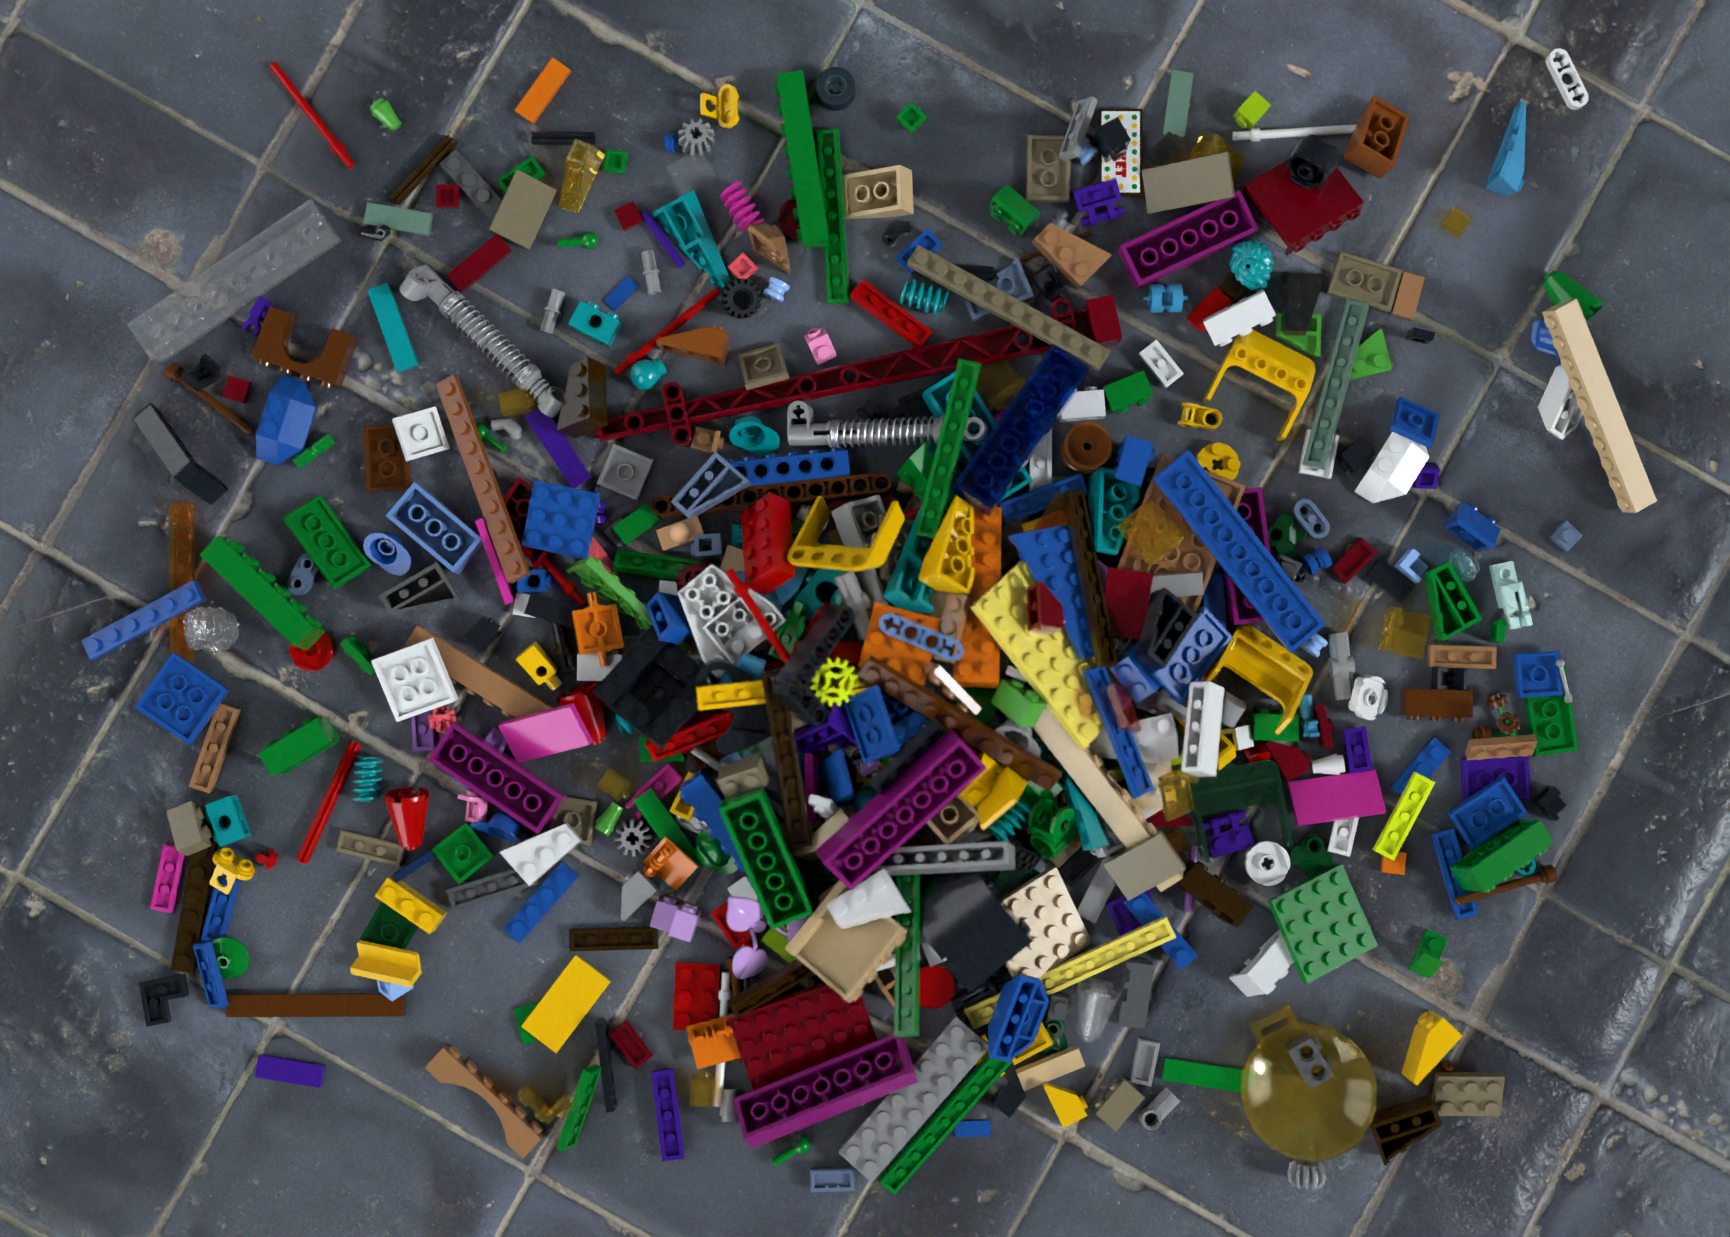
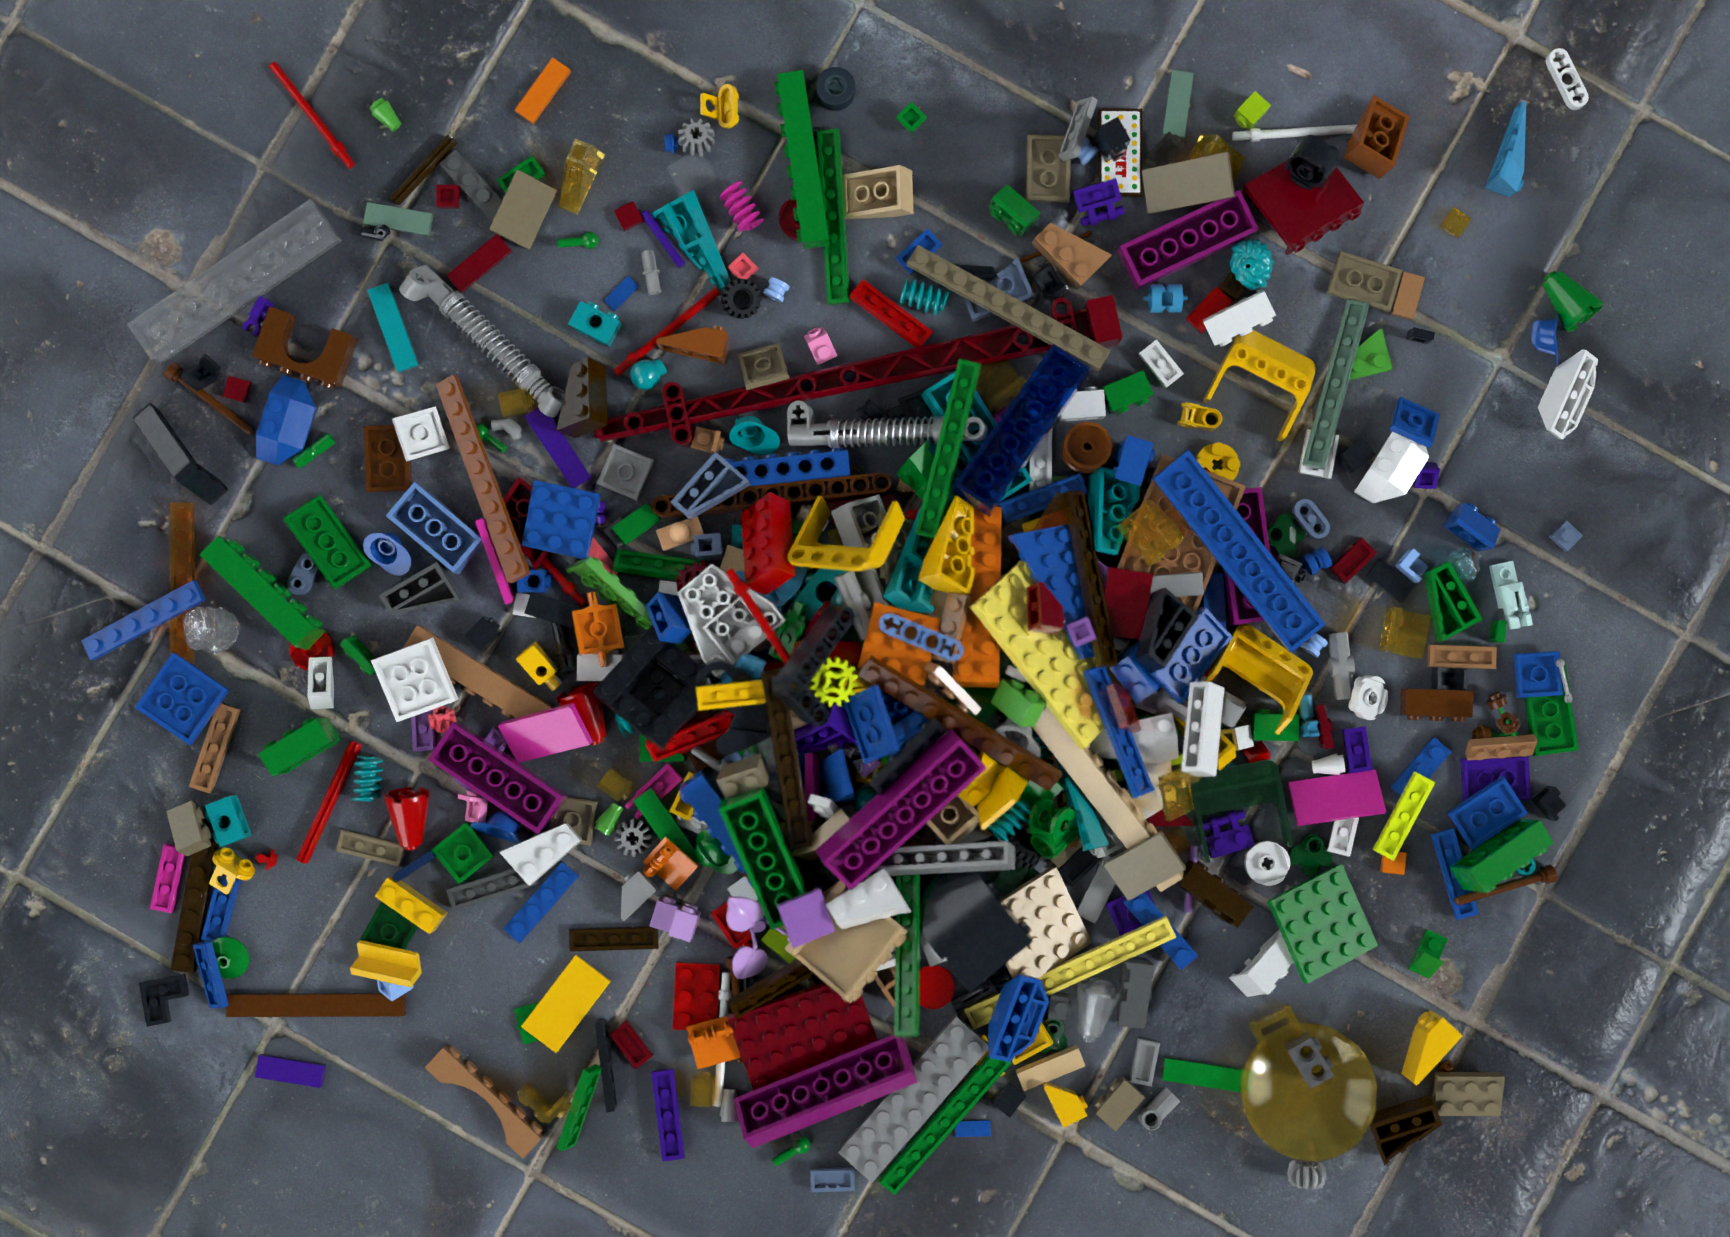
black axle [530,132,596,145] -> none
light grey axle [540,289,565,334] -> none
green tile [603,149,629,175] -> none
medium nougat wedge [747,223,791,274] -> none
black arm [882,221,911,245] -> none
dark red slope [1263,740,1311,782] -> none
bright green wing [1275,313,1321,358] -> none
pearl dark grey wing [1280,272,1326,335] -> none
tan brick [1542,299,1657,513] -> none
none -> white slope [307,657,334,709]
none -> medium lavender tile [777,888,835,948]
none -> medium lavender plate [1066,617,1096,648]

